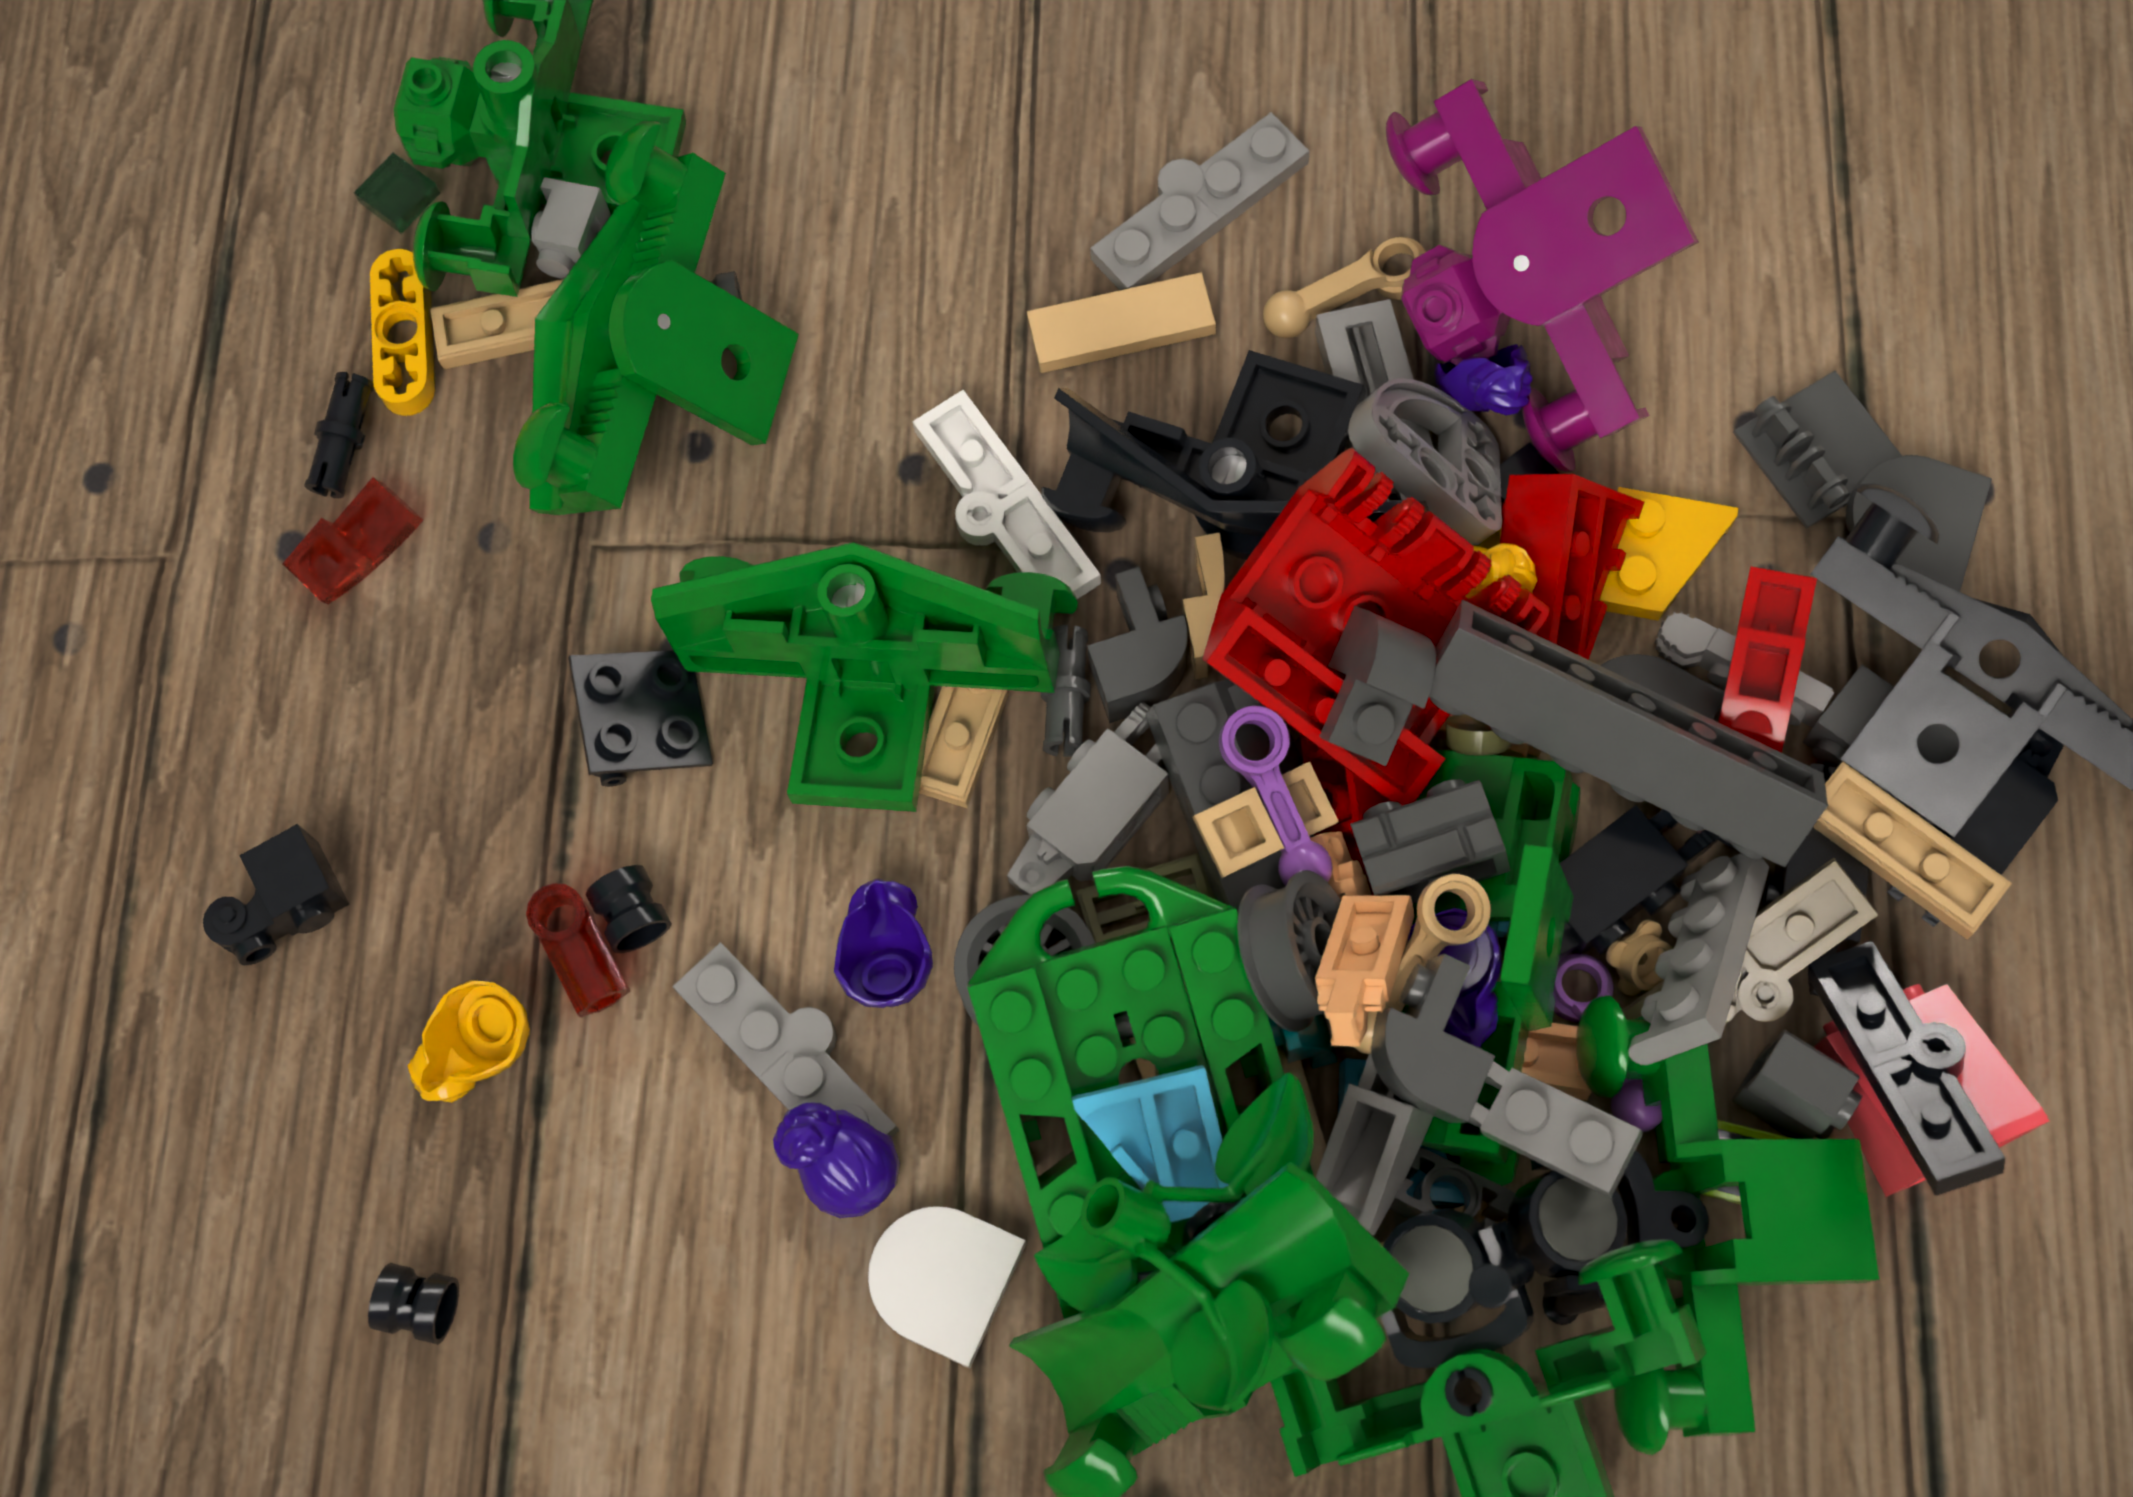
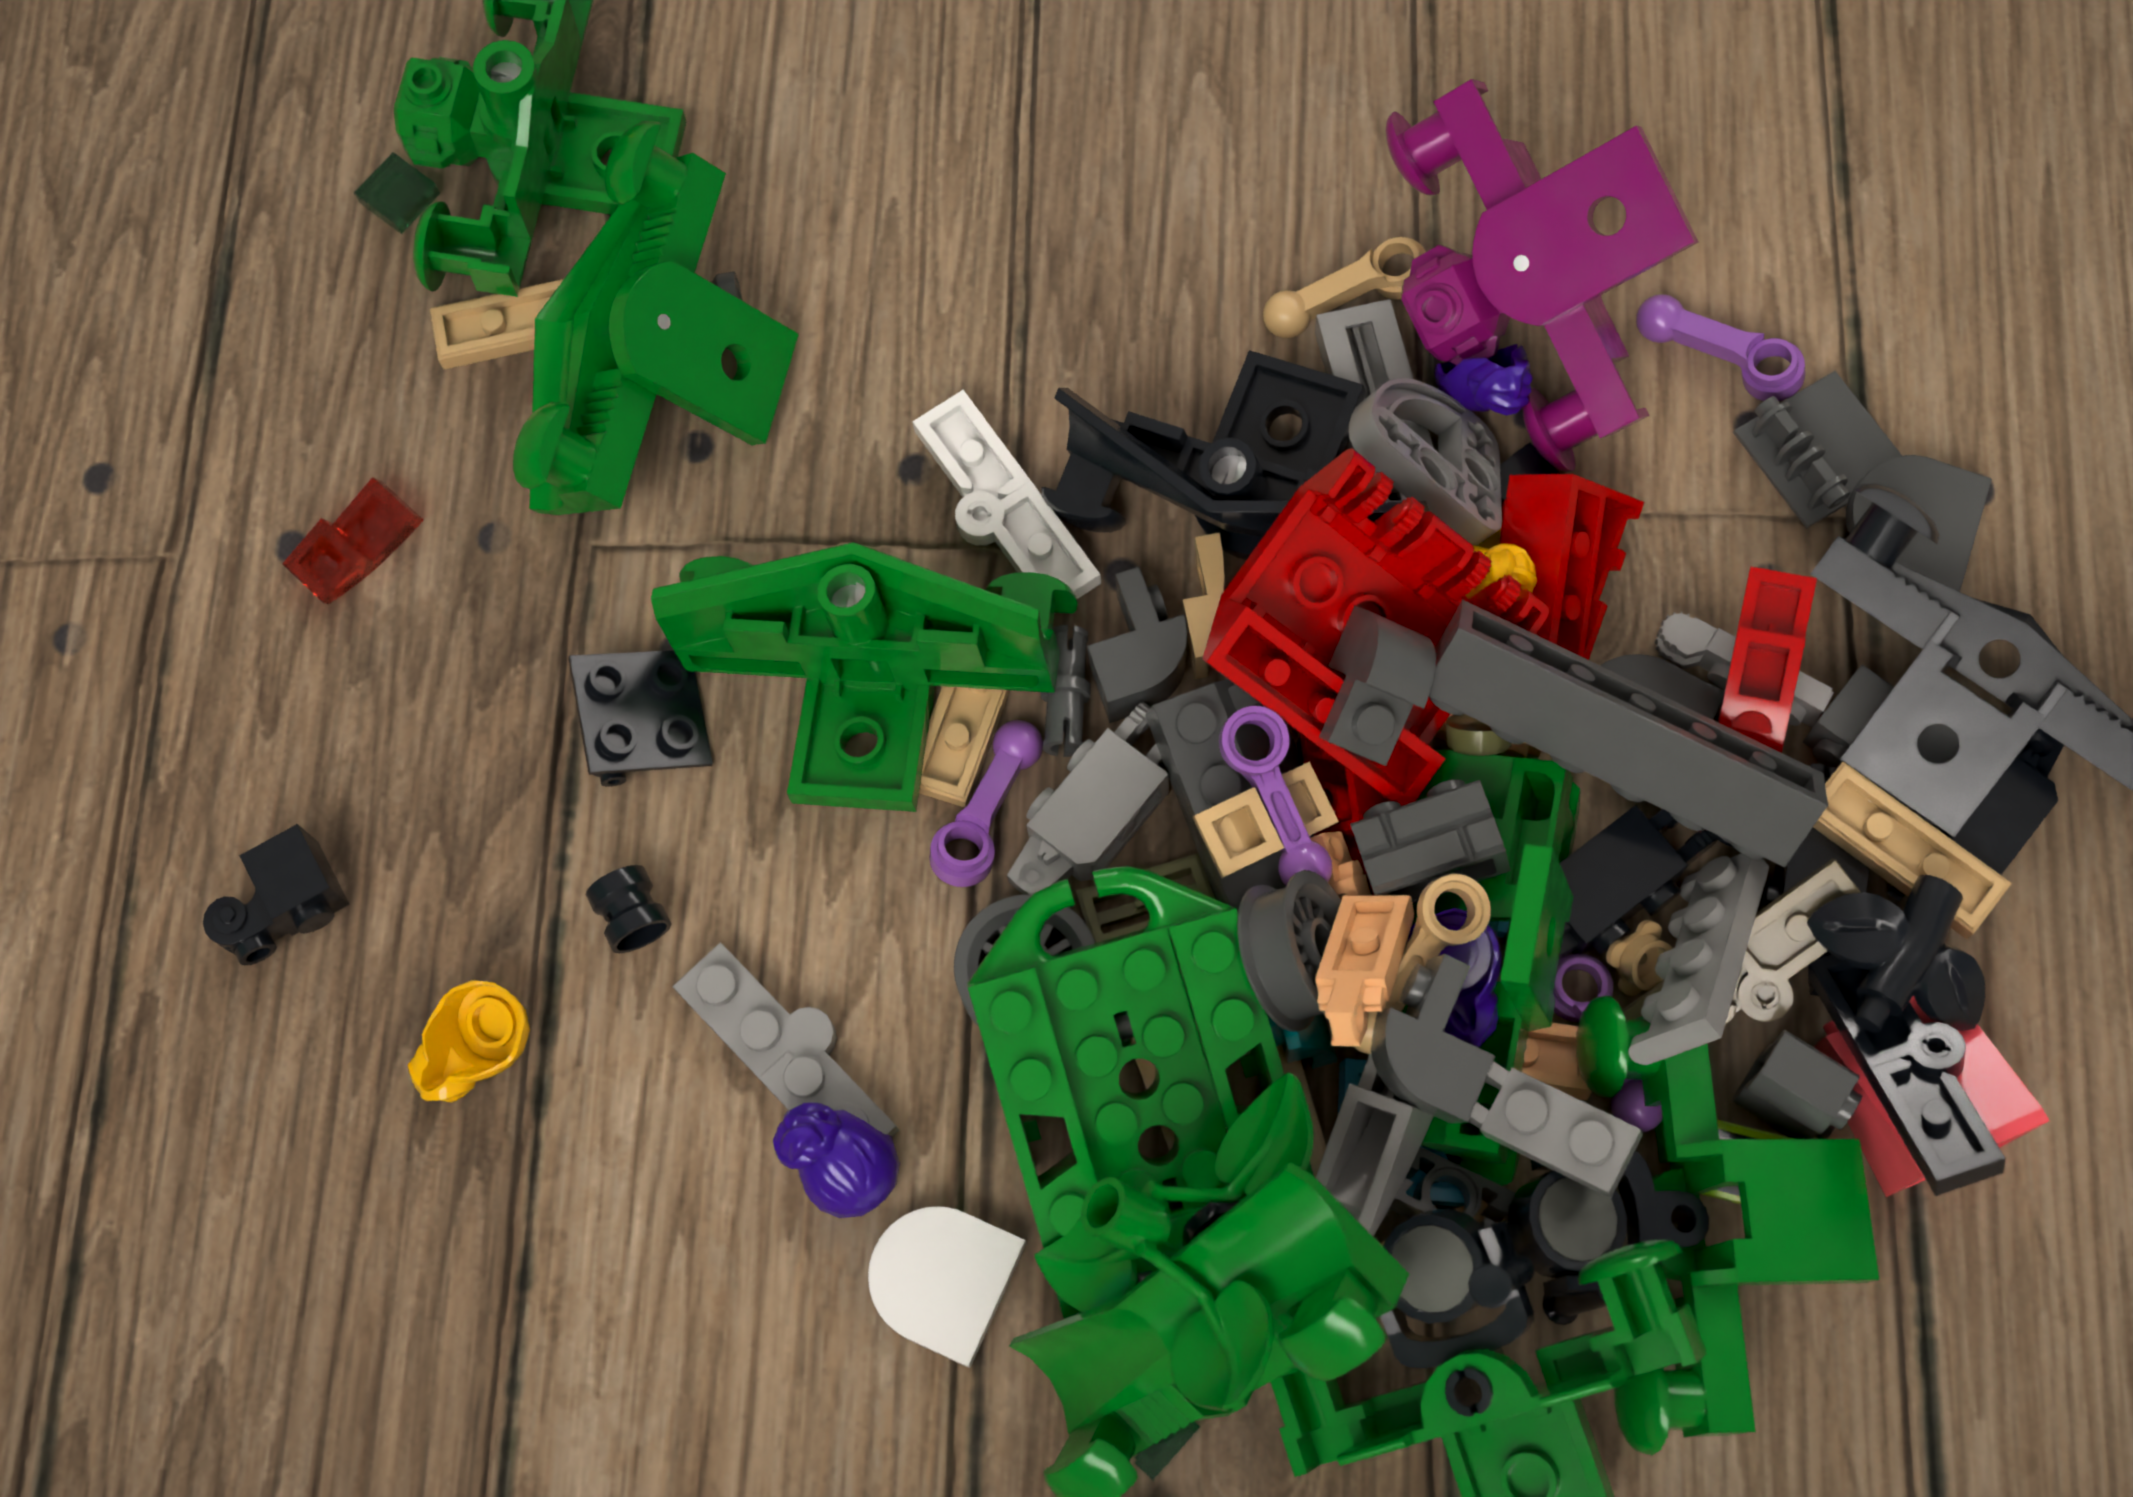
black pin [304,372,374,499] -> none
black wheel [368,1263,459,1345] -> none
yellow beam [370,249,435,416] -> none
clear red piece [526,883,631,1018] -> none
light grey brick [531,177,611,279] -> none
dark purple hair [834,878,933,1008] -> none
tan tile [1027,272,1216,373] -> none
medium azure wing [1071,1065,1228,1222] -> none
light grey hinge [1090,112,1310,290] -> none
yellow wing [1599,487,1739,621] -> none
none -> medium lavender piece [929,720,1043,887]
none -> clear green tile [1135,1422,1200,1483]
none -> medium lavender piece [1636,294,1805,401]
none -> black plant [1807,875,1985,1033]

